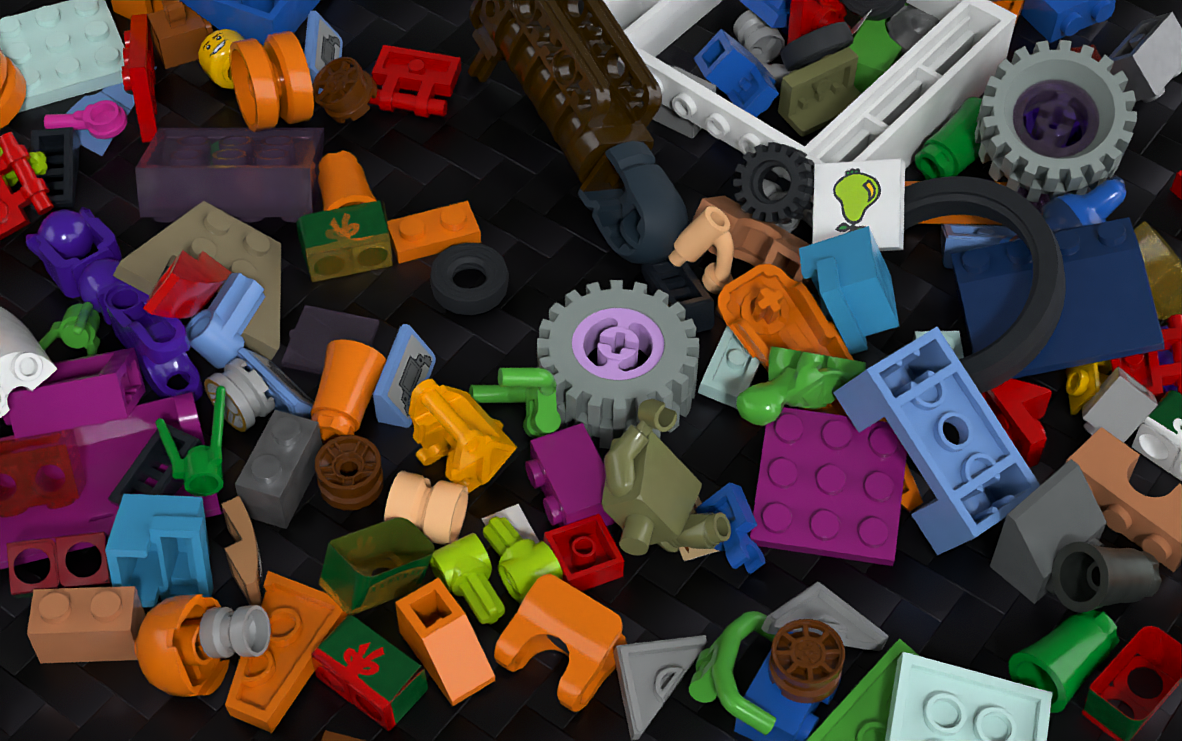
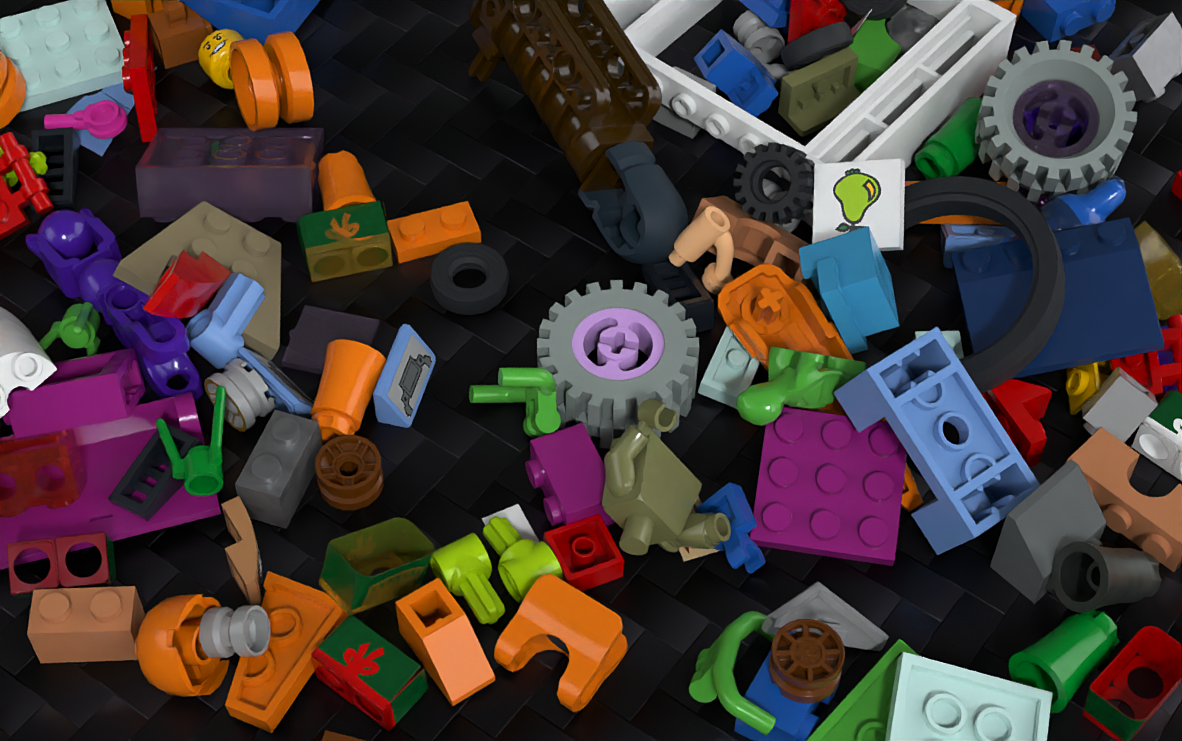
dark azure plate [105,494,214,608] -> none
slope [304,11,343,94] -> none
reddish brown wheel [312,57,377,123] -> none
red plate [368,45,461,118] -> none
light nougat wheel [384,471,468,546] -> none
light orange piece [408,379,517,494] -> none
light grey tile [613,635,707,740] -> none

